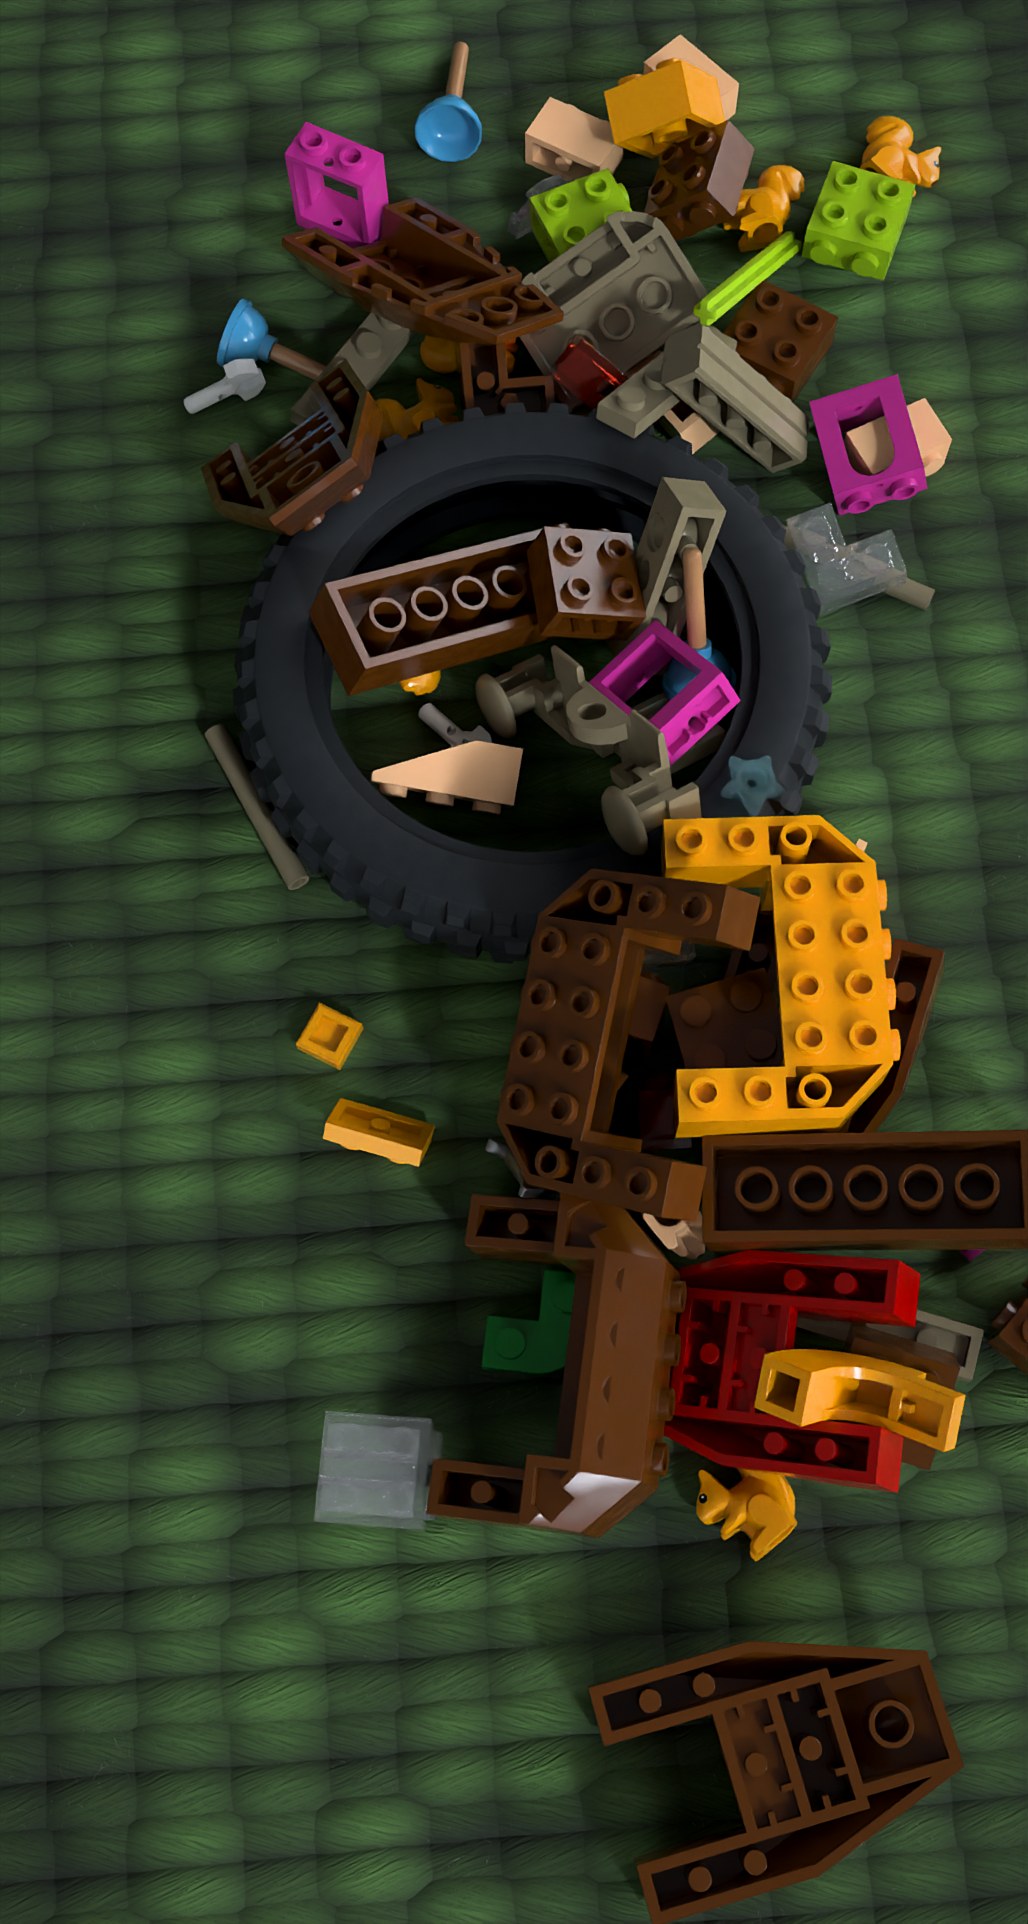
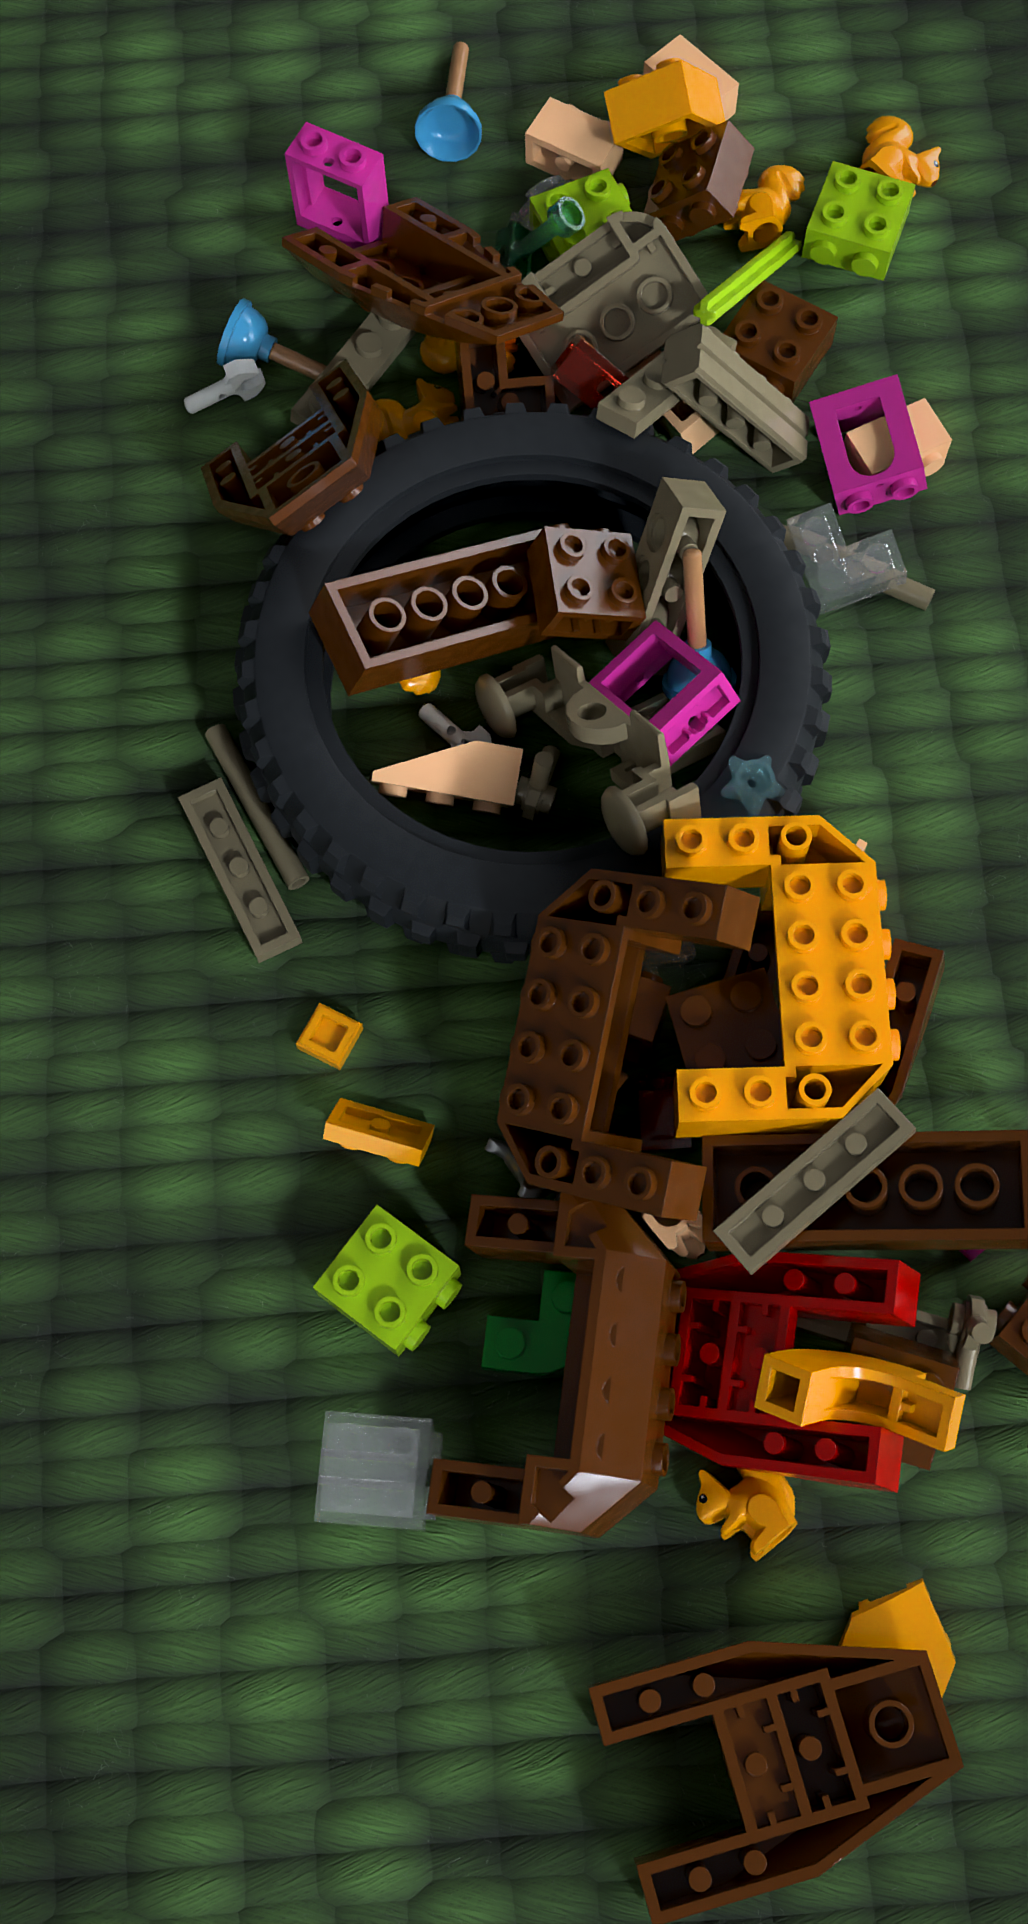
none -> dark tan plate [178,778,303,963]
none -> lime brick [313,1205,462,1357]
none -> clear green bar [495,196,585,282]
none -> dark tan piece [514,745,561,821]
none -> dark tan plate [713,1088,916,1275]
none -> light orange slope [838,1578,956,1698]
none -> dark tan piece [947,1294,997,1390]

